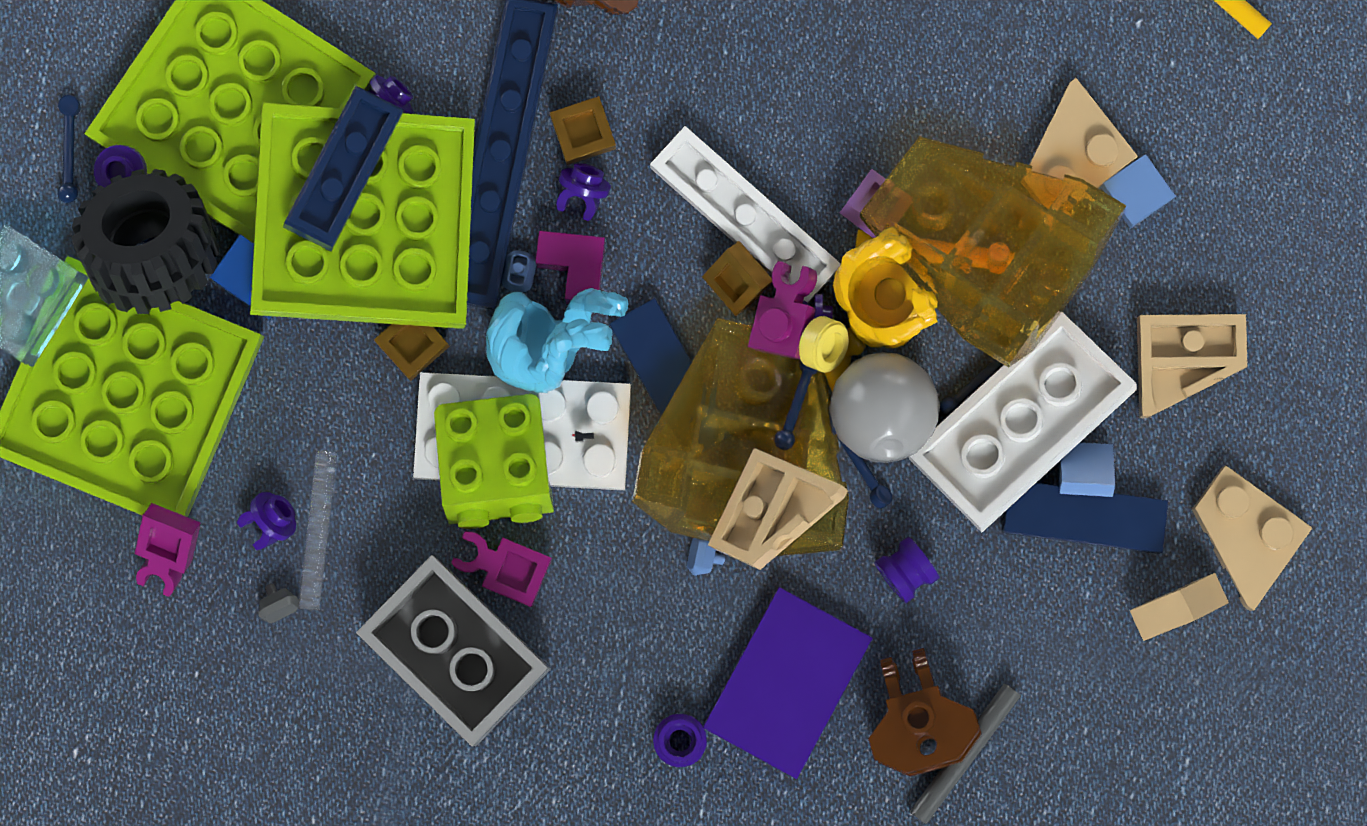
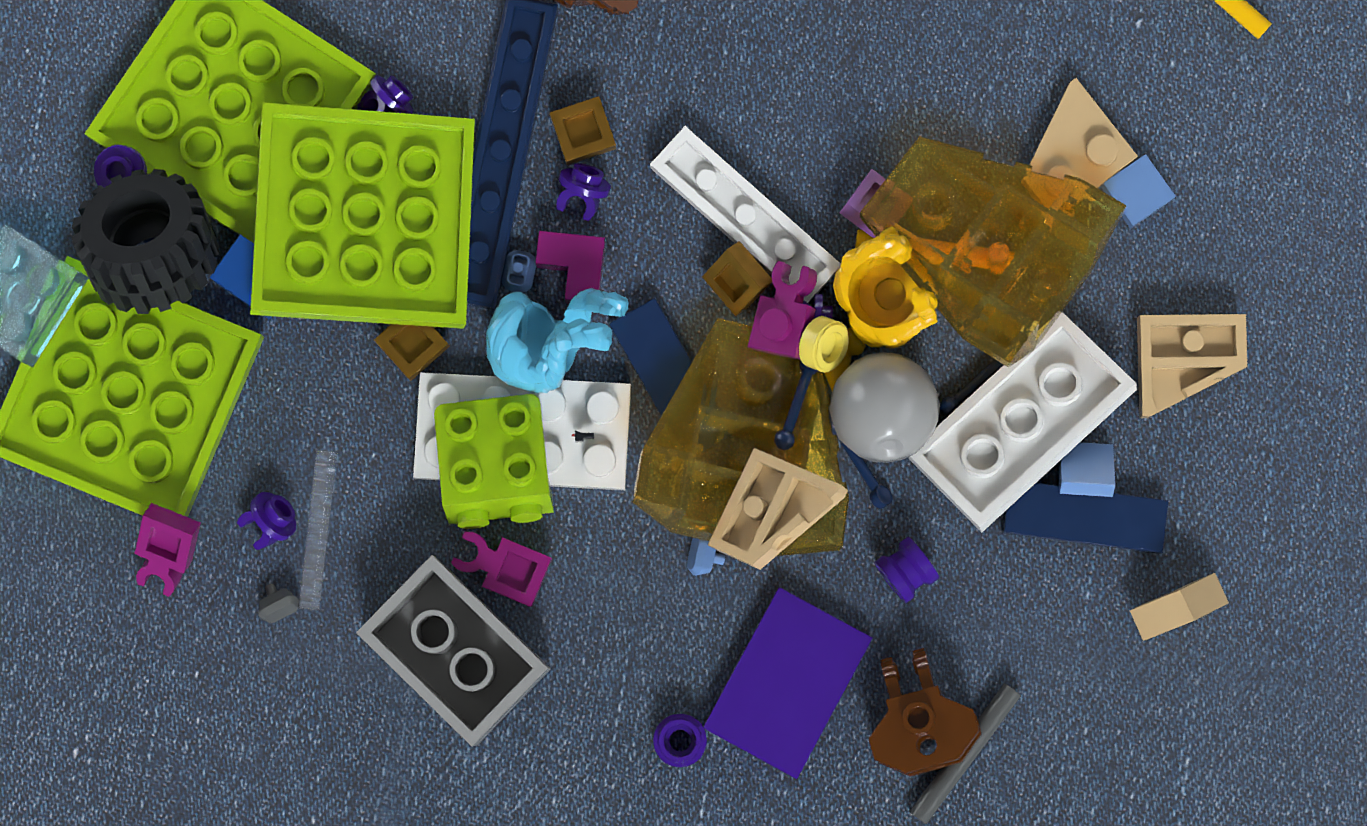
dark blue hinge [57,95,81,203] -> none
dark blue tile [283,86,404,252] -> none
tan wing [1192,465,1312,611] -> none

